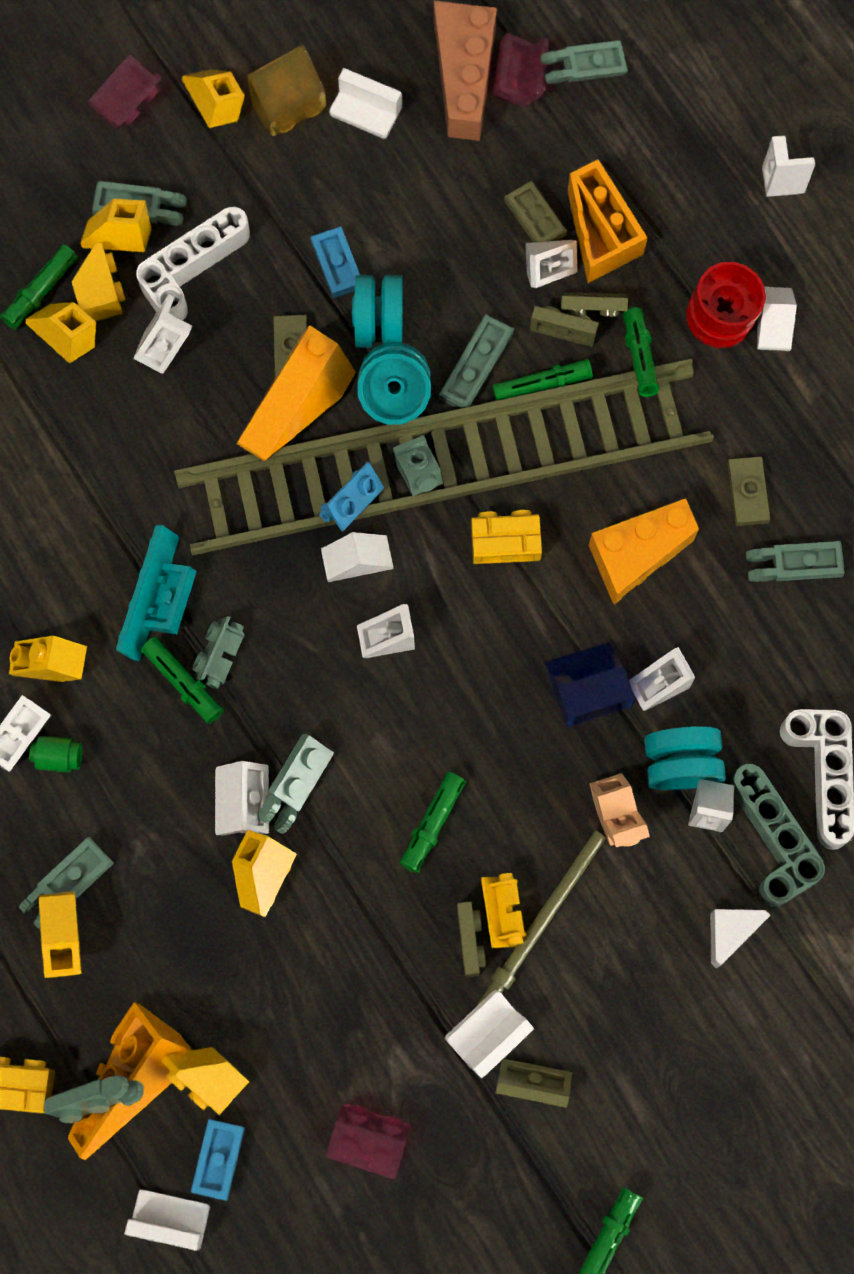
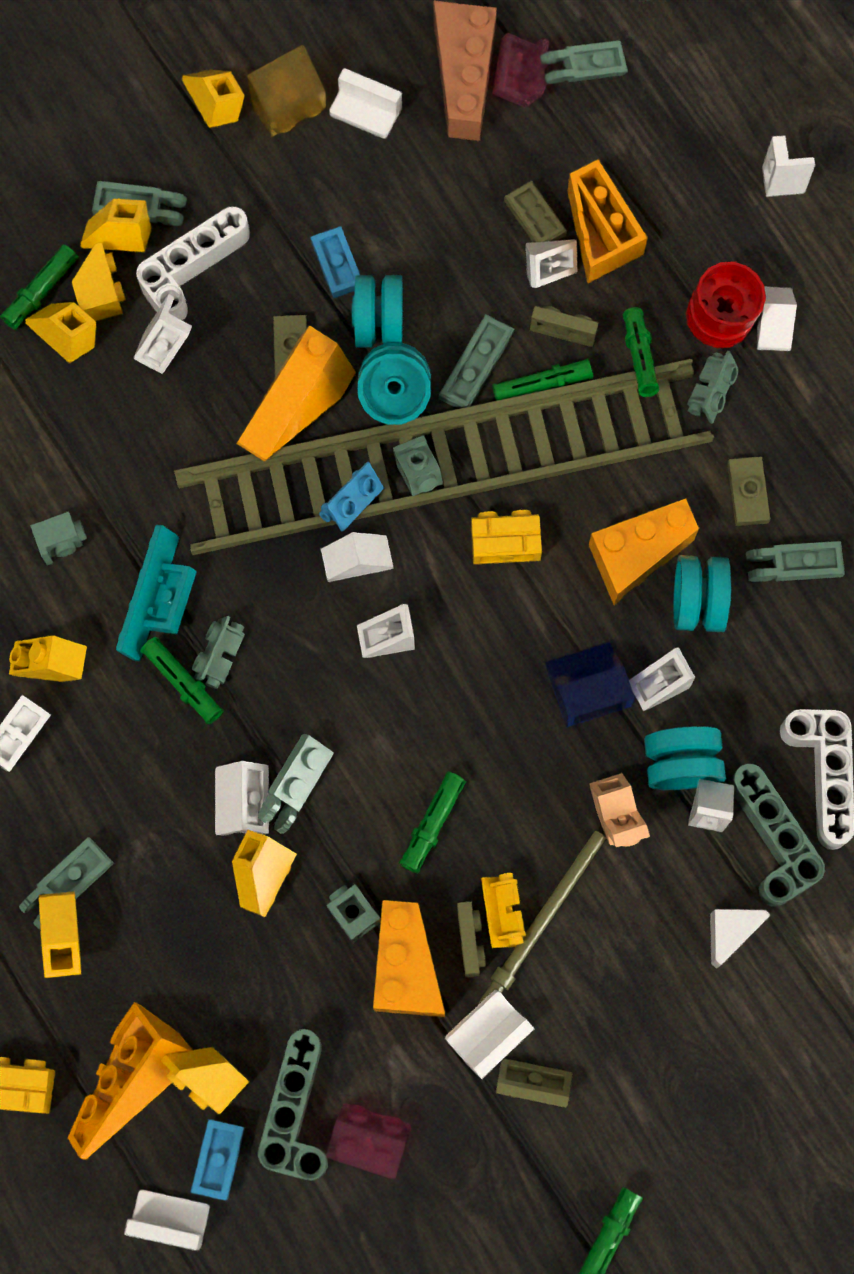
green brick [29,735,82,773] -> none
sand green hinge [44,1075,145,1123] -> none
clear pink bracket [87,54,162,129] -> none
olive plate [560,292,628,316] -> none
none -> sand green brick [30,512,87,565]
none -> sand green beam [258,1029,328,1180]
none -> sand green brick [326,885,381,943]
none -> light orange wedge [373,900,445,1017]
none -> teal wheel [673,555,731,632]
none -> sand green hinge [687,351,738,424]

